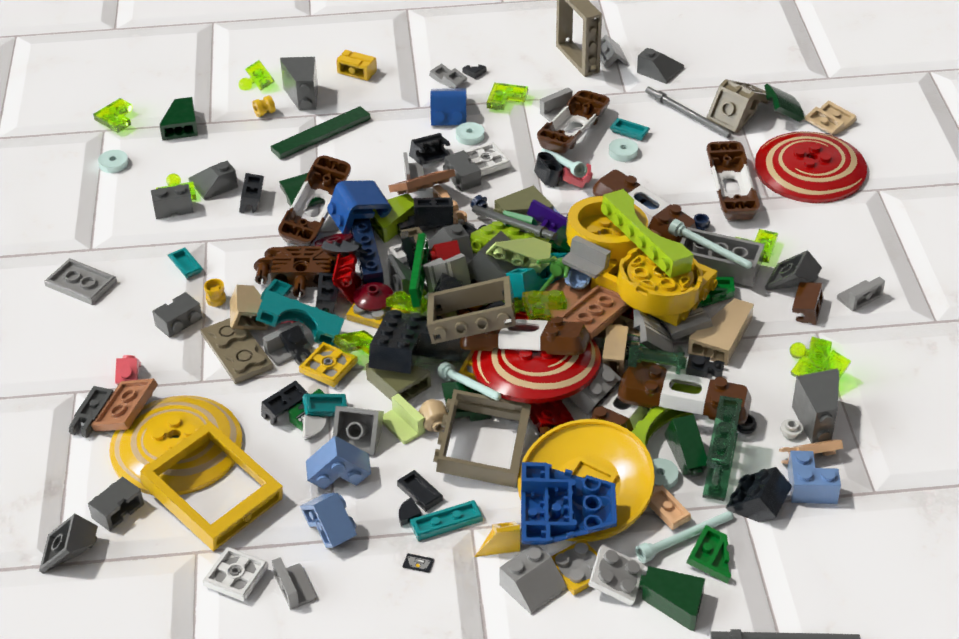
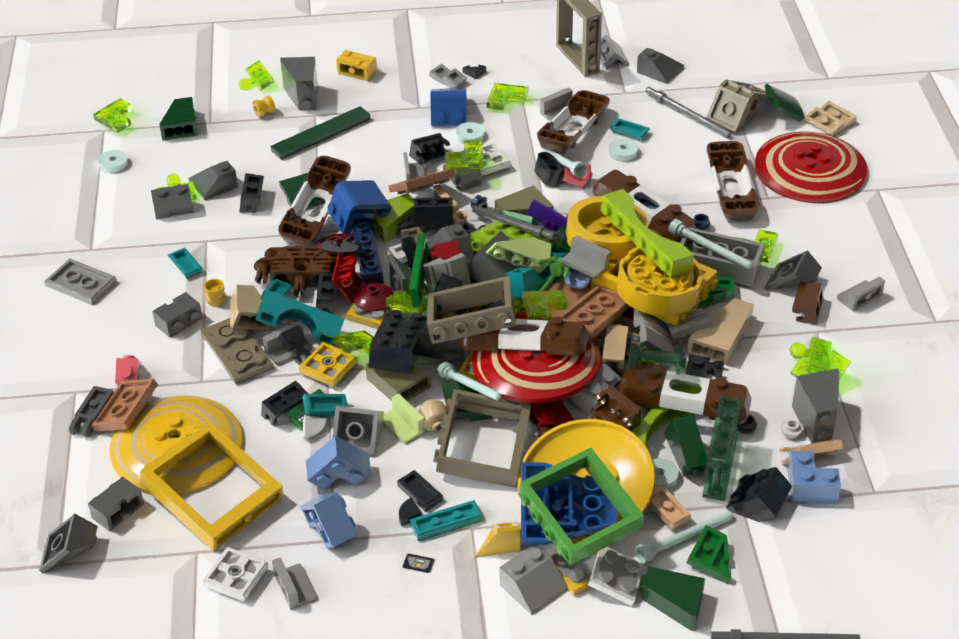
none -> clear neon green plate [445,140,483,170]
none -> bright green window [518,448,644,566]
none -> reddish brown hinge [593,385,642,431]

